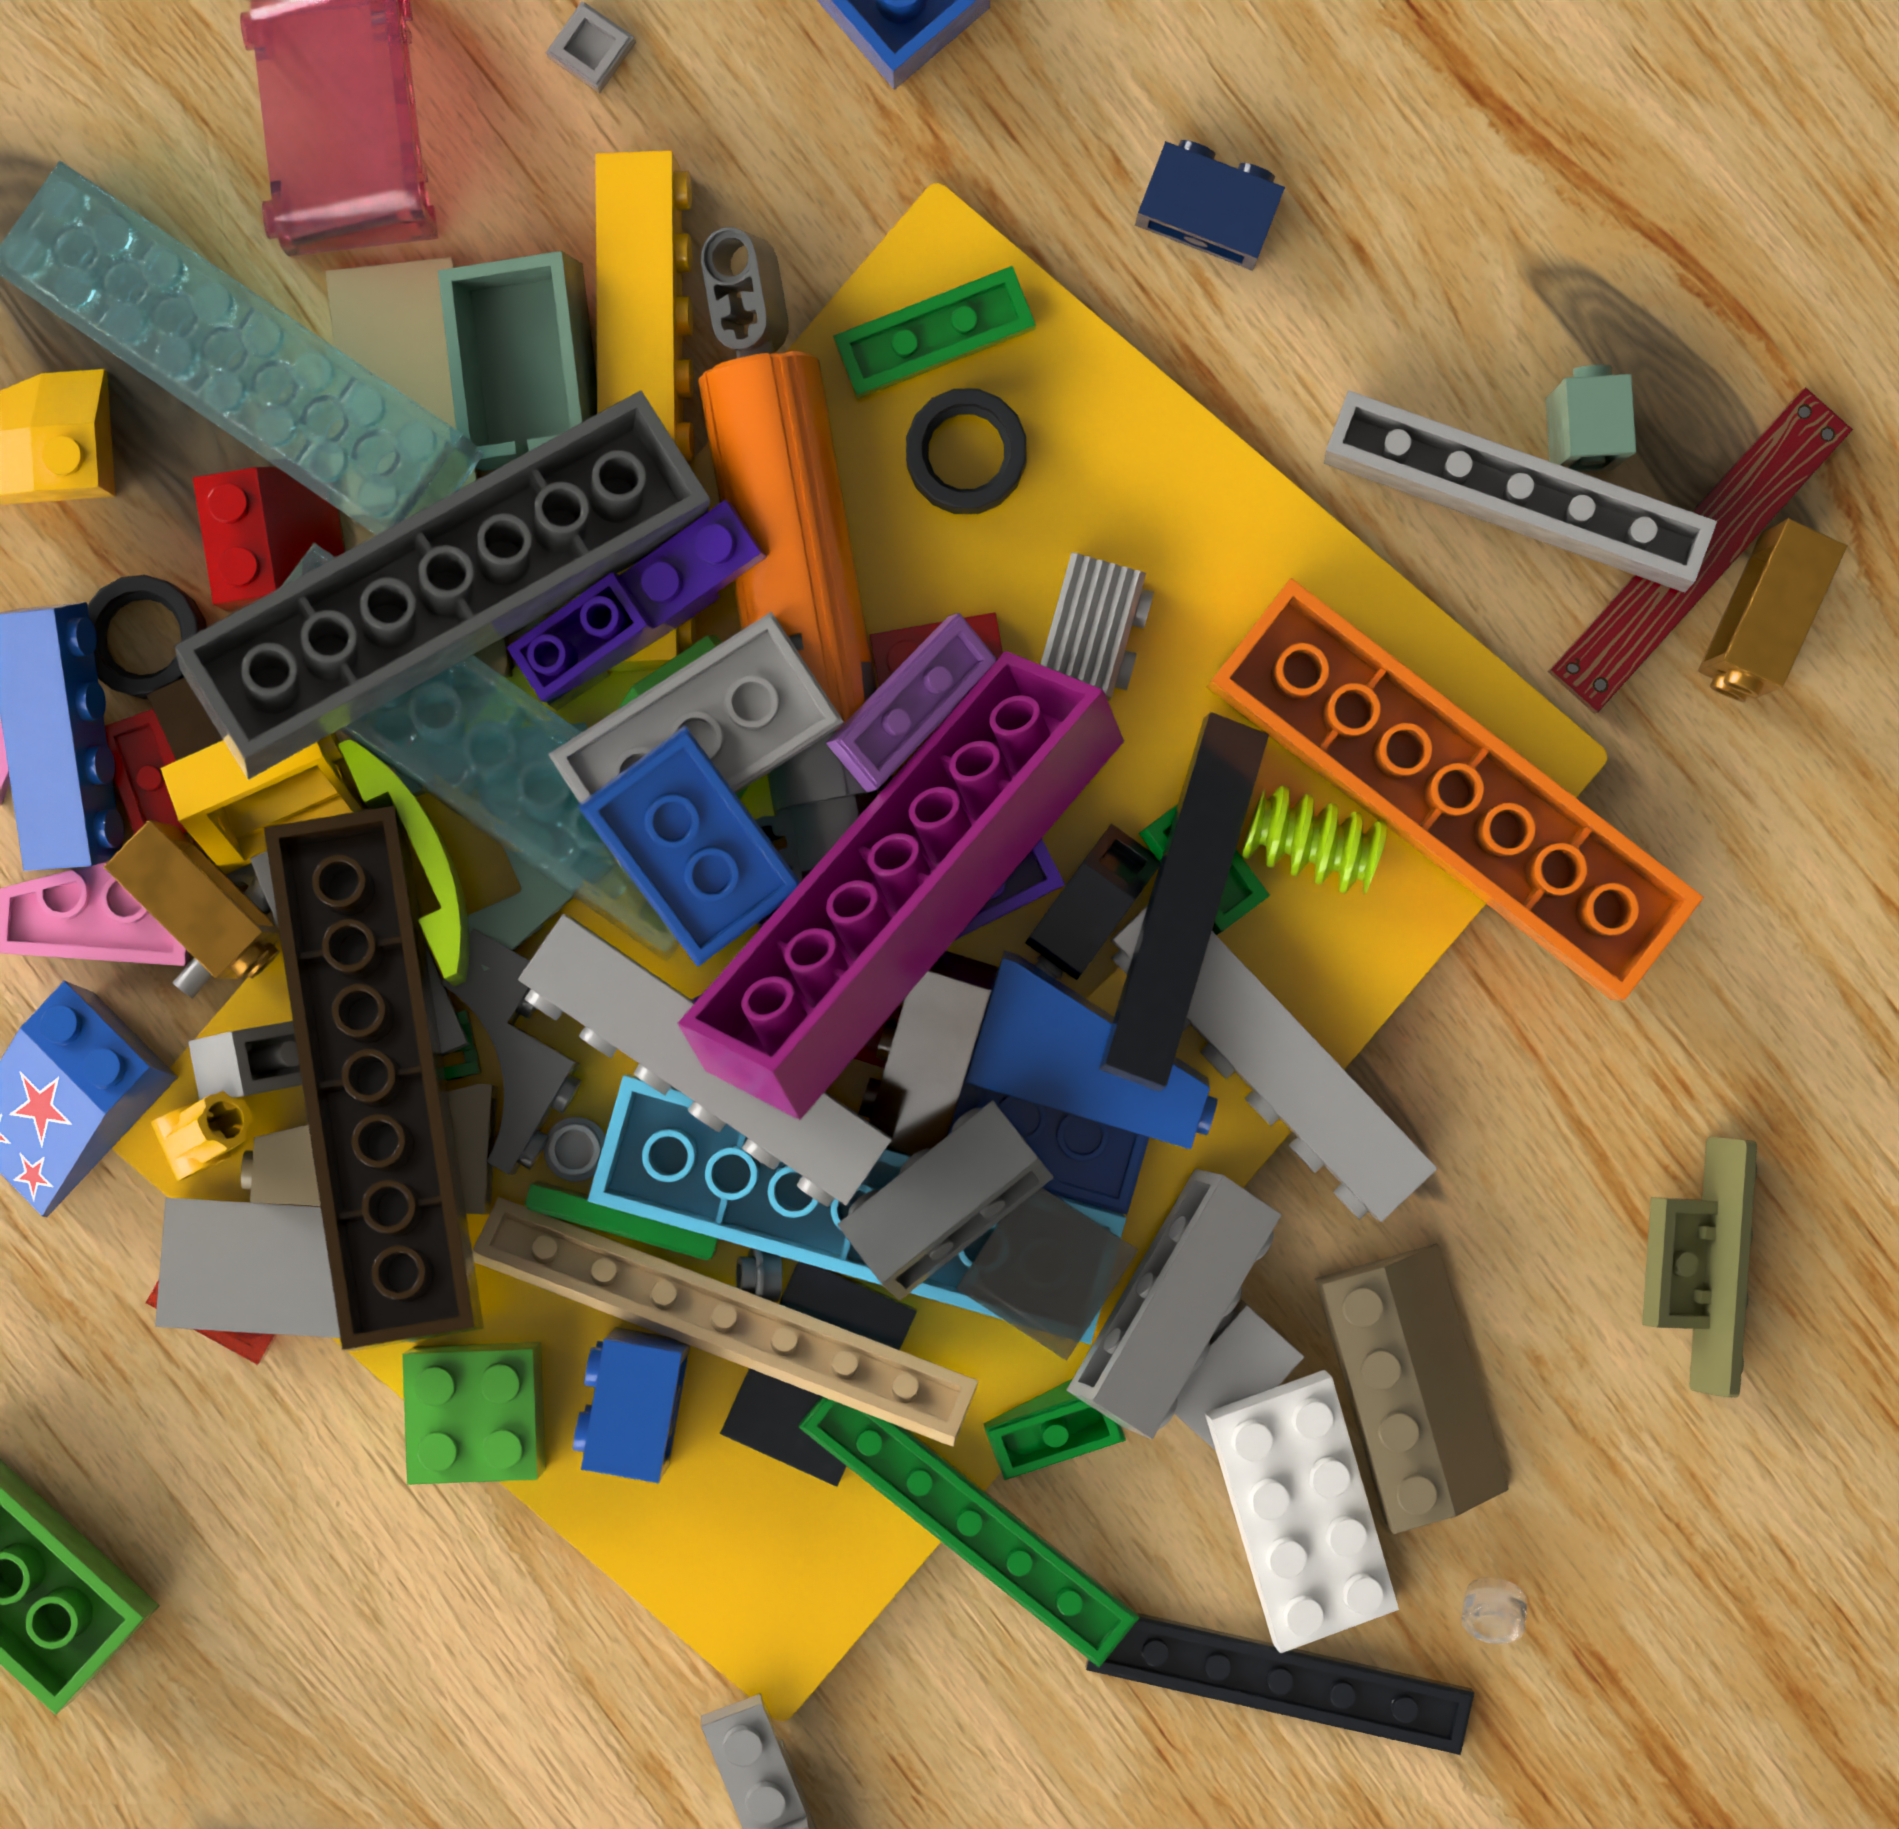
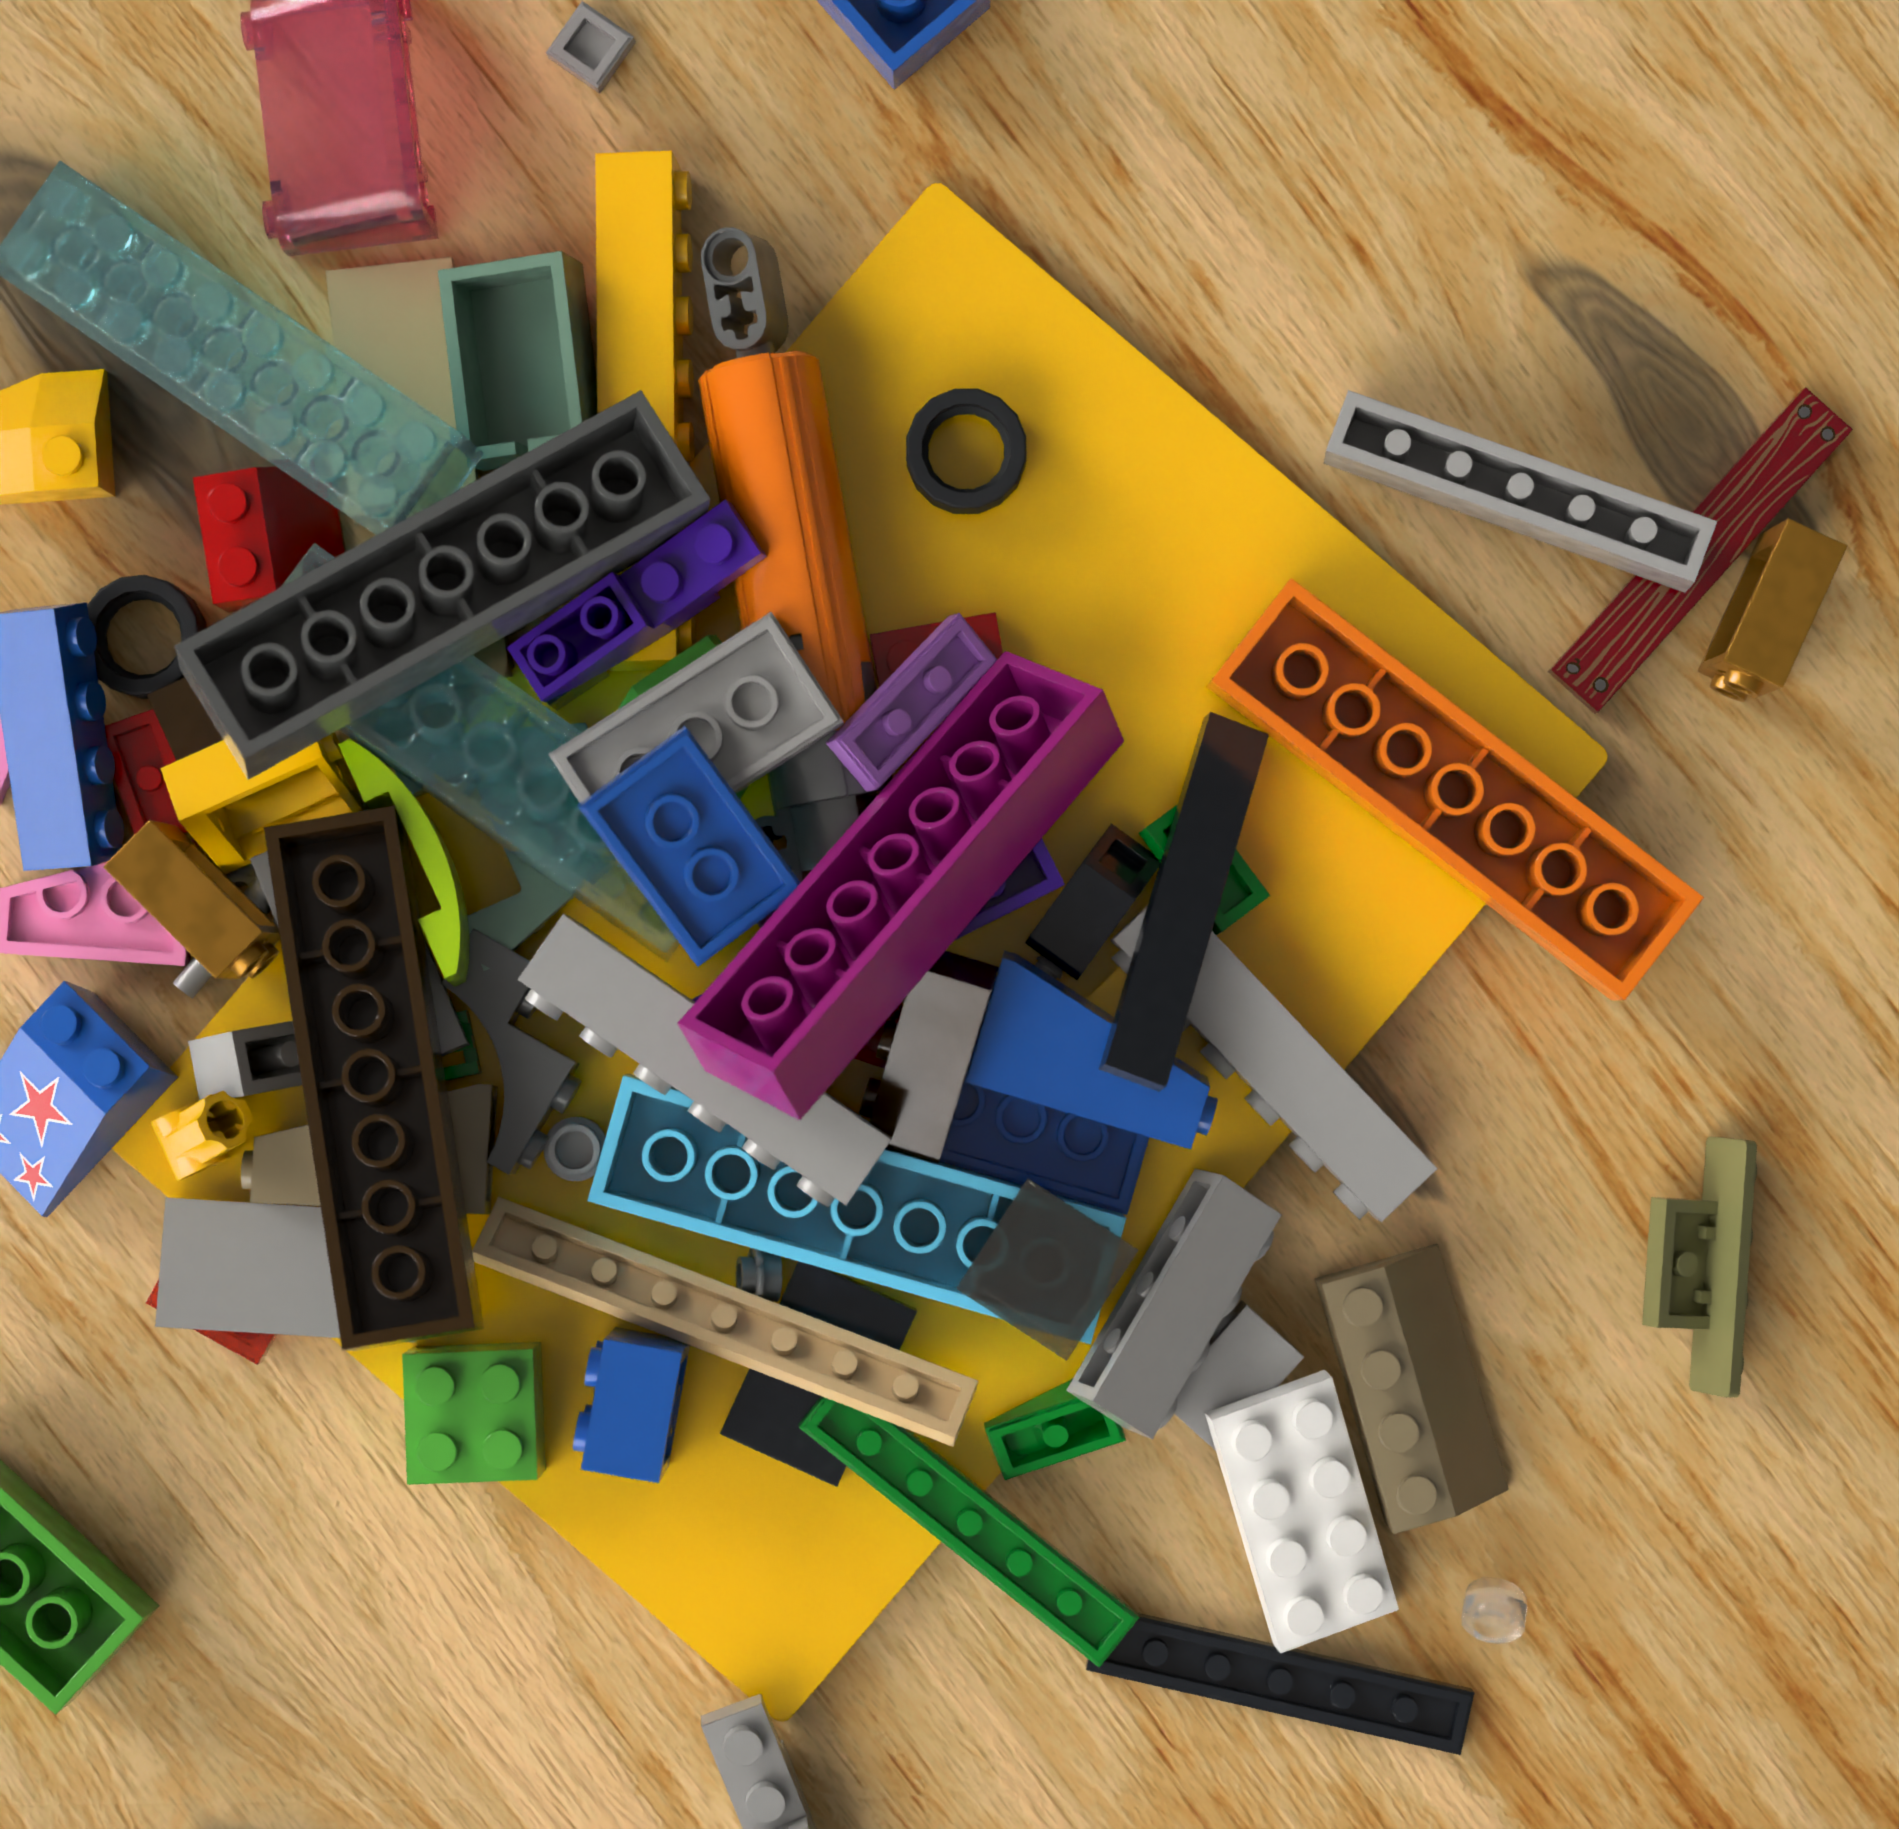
green tile [524,1180,720,1261] -> none
green plate [833,266,1036,399] -> none
dark grey brick [837,1100,1054,1301] -> none
light grey brick [1040,552,1154,701] -> none
dark blue brick [1135,140,1285,271] -> none
lime piece [1242,785,1387,894] -> none
sand green brick [1545,365,1636,472] -> none

